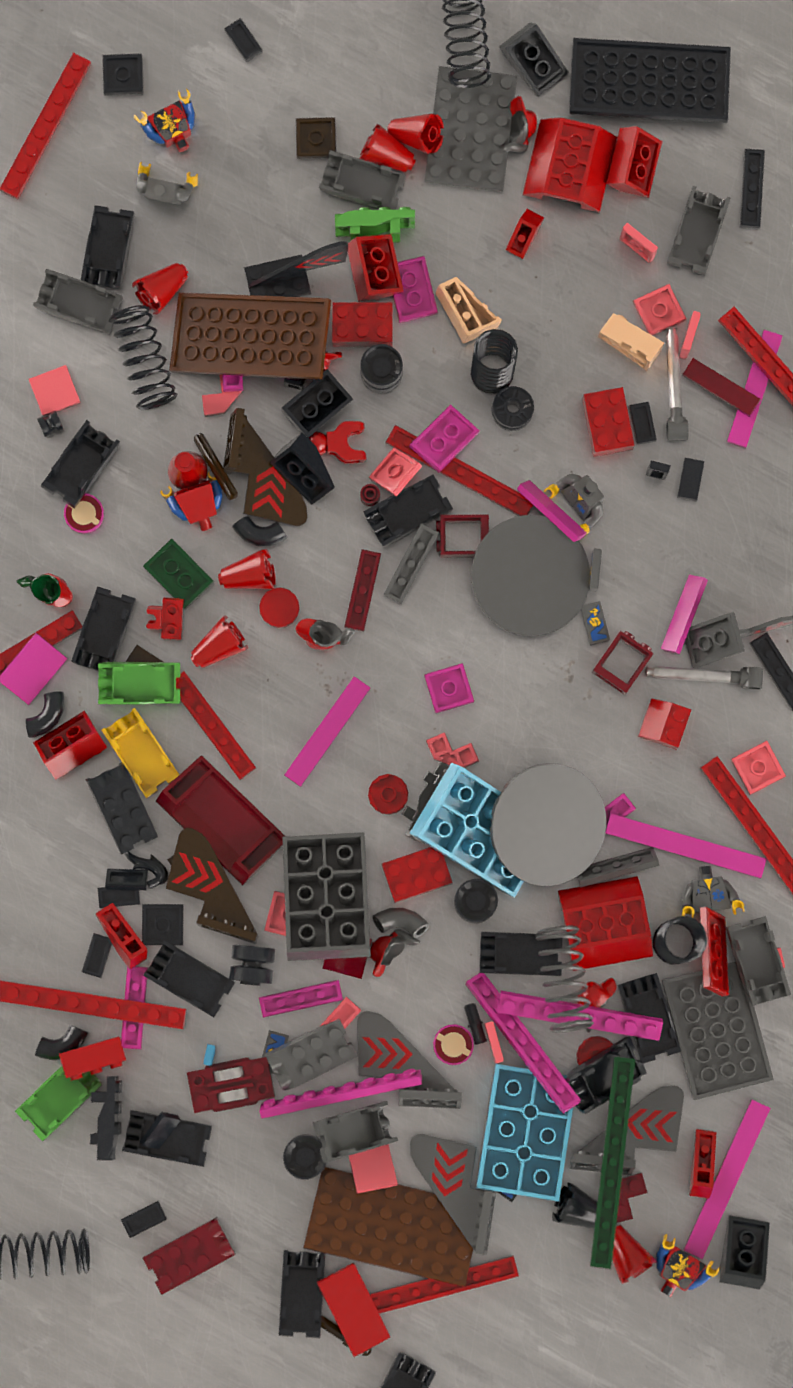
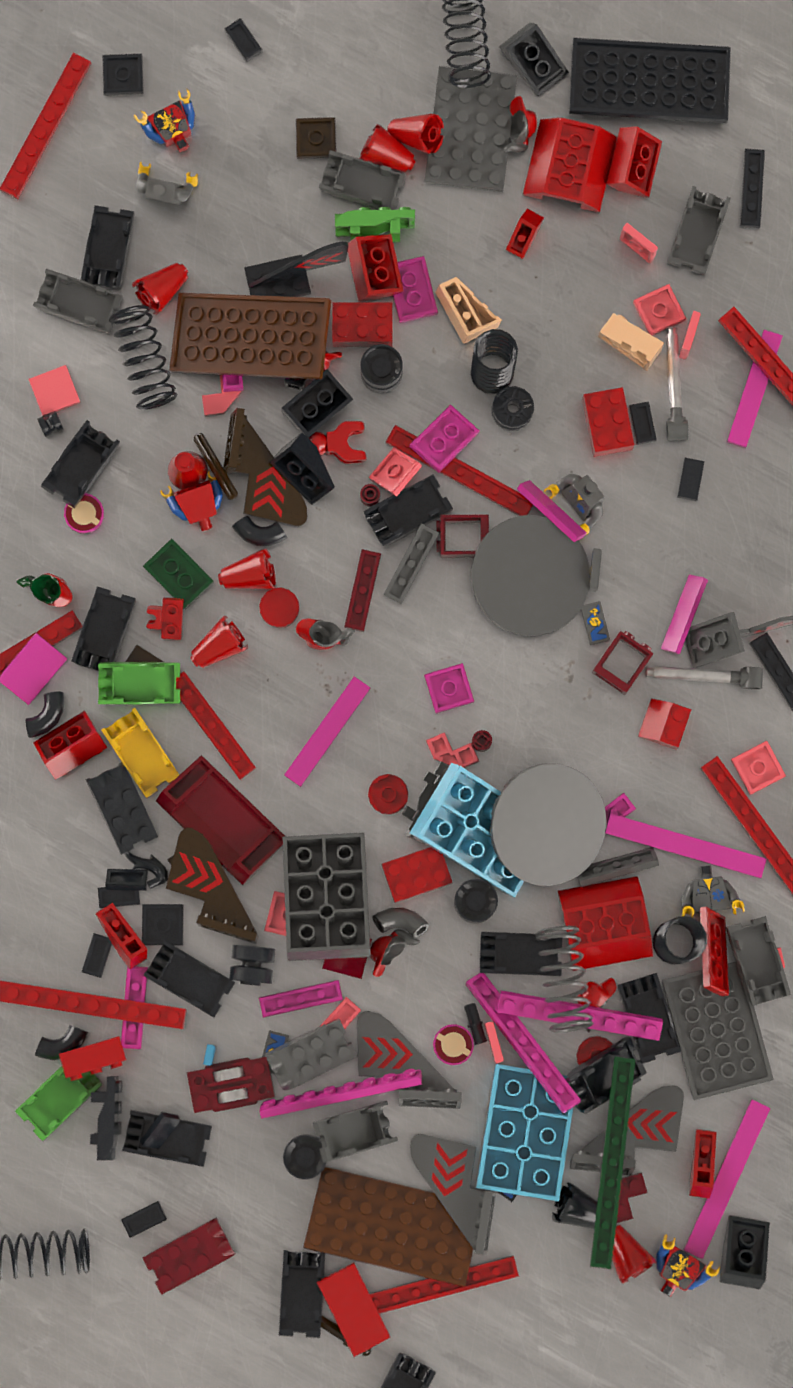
coral tile [348,1145,398,1194] -> none
black tile [646,460,671,480] -> none
dark red tile [682,358,761,417] -> none
none -> dark red wheel [472,730,492,752]

